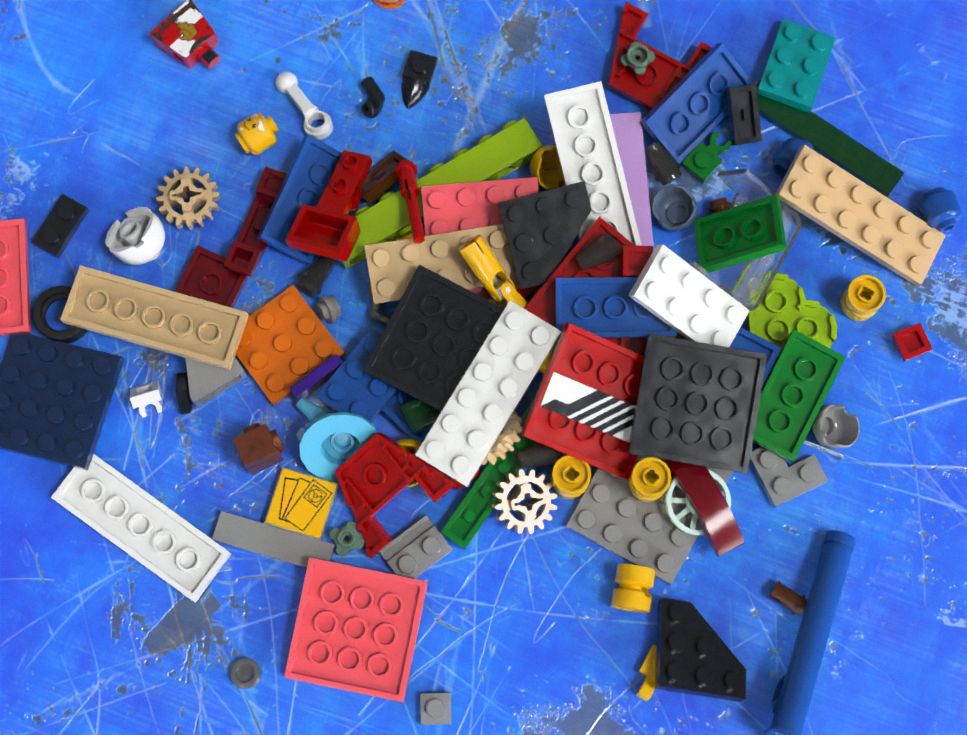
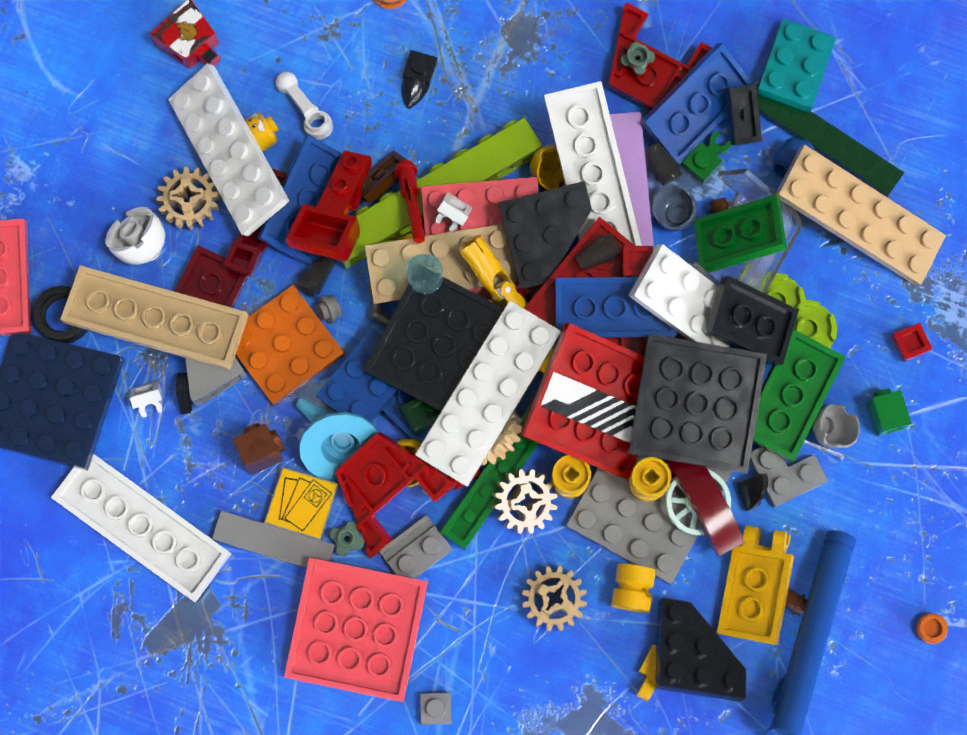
black plate [32,194,89,259] -> none
flat silver tile [230,658,262,689] -> none
dark purple tile [290,354,343,401] -> none
black arm [360,76,385,118] -> none
clear smoke cone [516,442,563,469] -> none
yellow wheel [840,275,886,322] -> none
blue head [919,187,963,232] -> none
none -> white plate [168,63,289,236]
none -> clear light blue piece [406,254,444,294]
none -> white tile [436,192,473,232]
none -> tan gear [522,566,587,632]
none -> black plate [705,275,799,366]
none -> yellow tile [717,525,794,646]
none -> black tile [737,473,768,511]
none -> green brick [867,388,912,437]
none -> orange tile [915,613,948,644]

